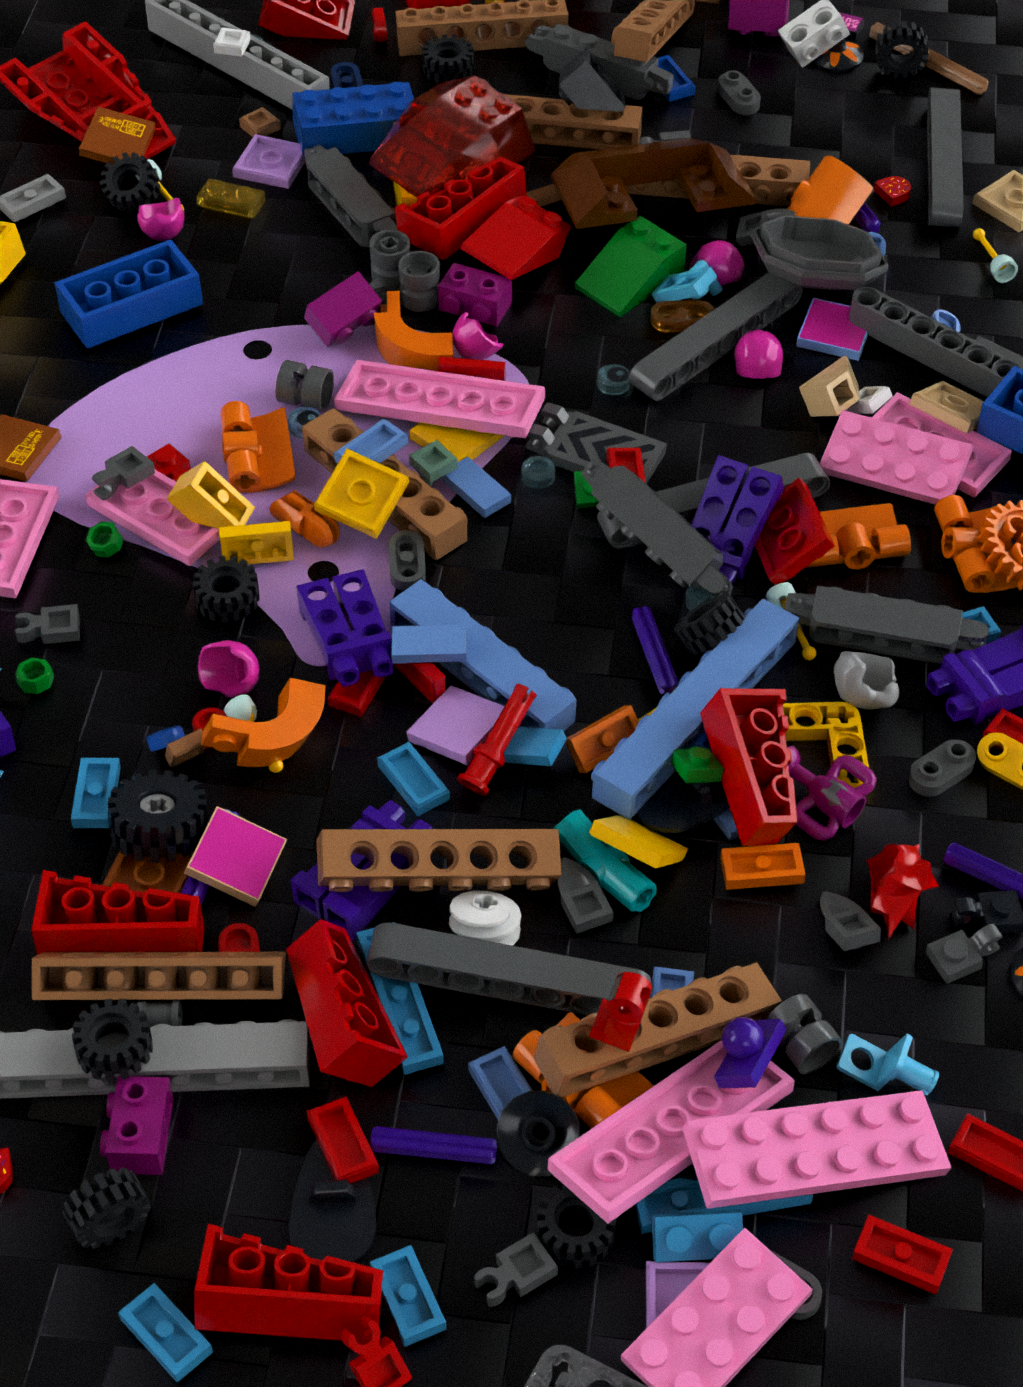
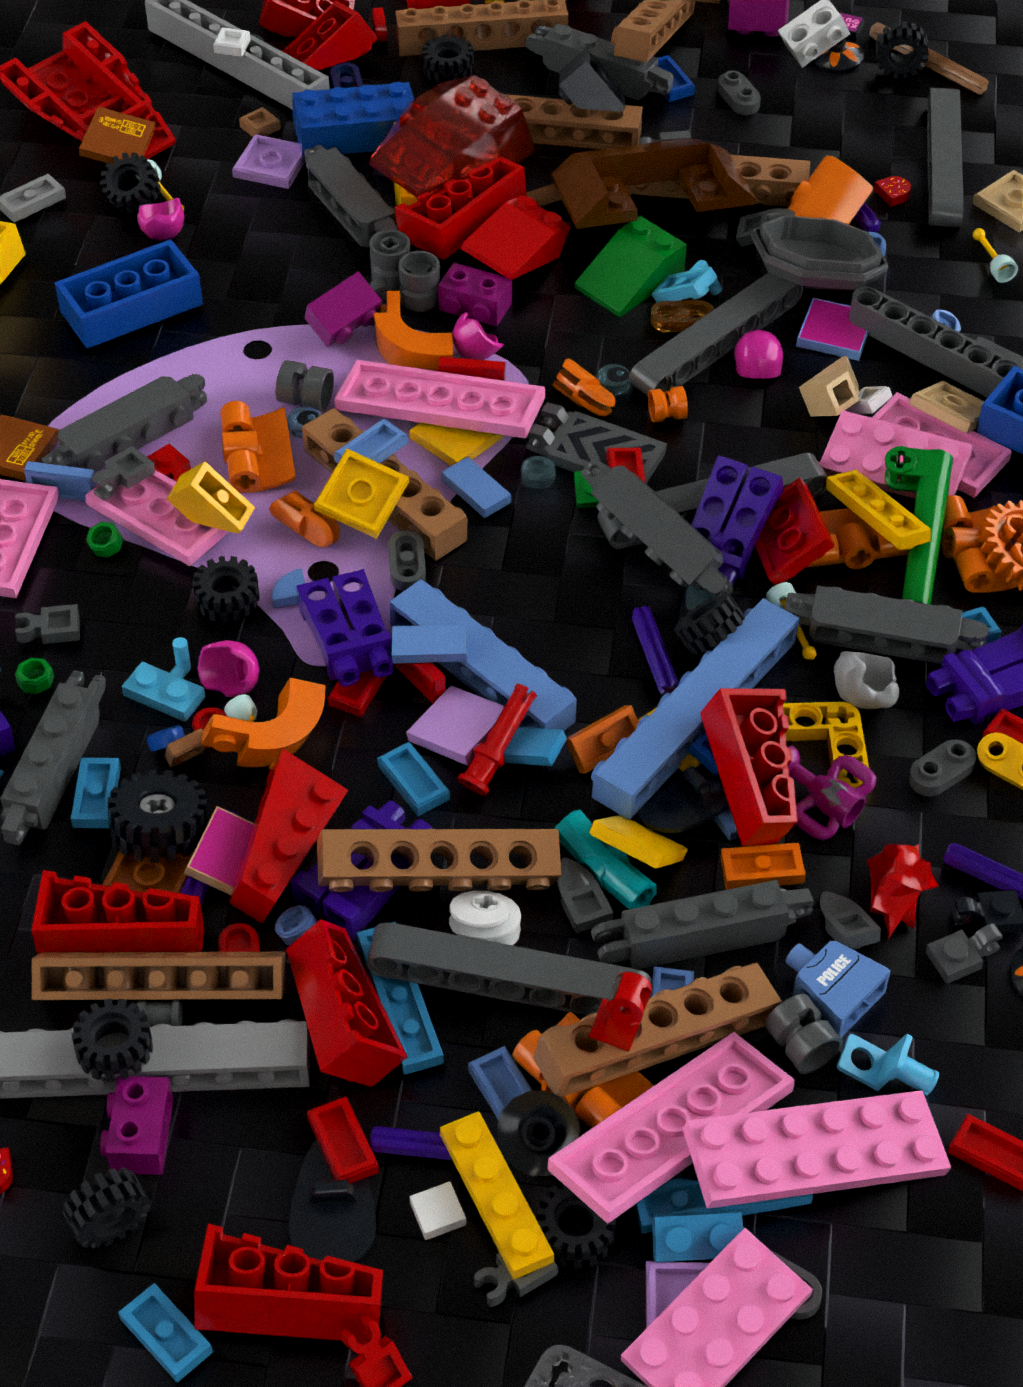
clear yellow plate [196,178,265,219] -> none
yellow bracket [219,521,294,564] -> none
dark azure plate [370,1245,446,1347] -> none
sand green tile [409,440,458,487] -> none
green plate [670,746,724,783] -> none
dark pink hair [689,240,745,286] -> none
dark purple tile [714,1017,787,1089] -> none
red plate [852,1215,953,1295] -> none
none -> dark grey hinge [0,670,106,845]
none -> medium blue tile [24,461,97,501]
none -> dark grey hinge [41,374,207,472]
none -> medium azure plate [122,637,205,722]
none -> red wedge [229,749,348,924]
none -> medium blue tile [272,568,305,608]
none -> medium blue tile [275,905,317,946]
none -> red slope [282,0,378,71]
none -> white tile [409,1181,466,1240]
none -> yellow plate [440,1111,554,1280]
none -> orange arm [552,358,616,416]
none -> dark grey hinge [591,880,814,969]
none -> orange wheel [648,386,688,423]
none -> medium blue torso [786,941,891,1038]
none -> yellow plate [826,469,931,550]
none -> green axle [884,446,953,605]

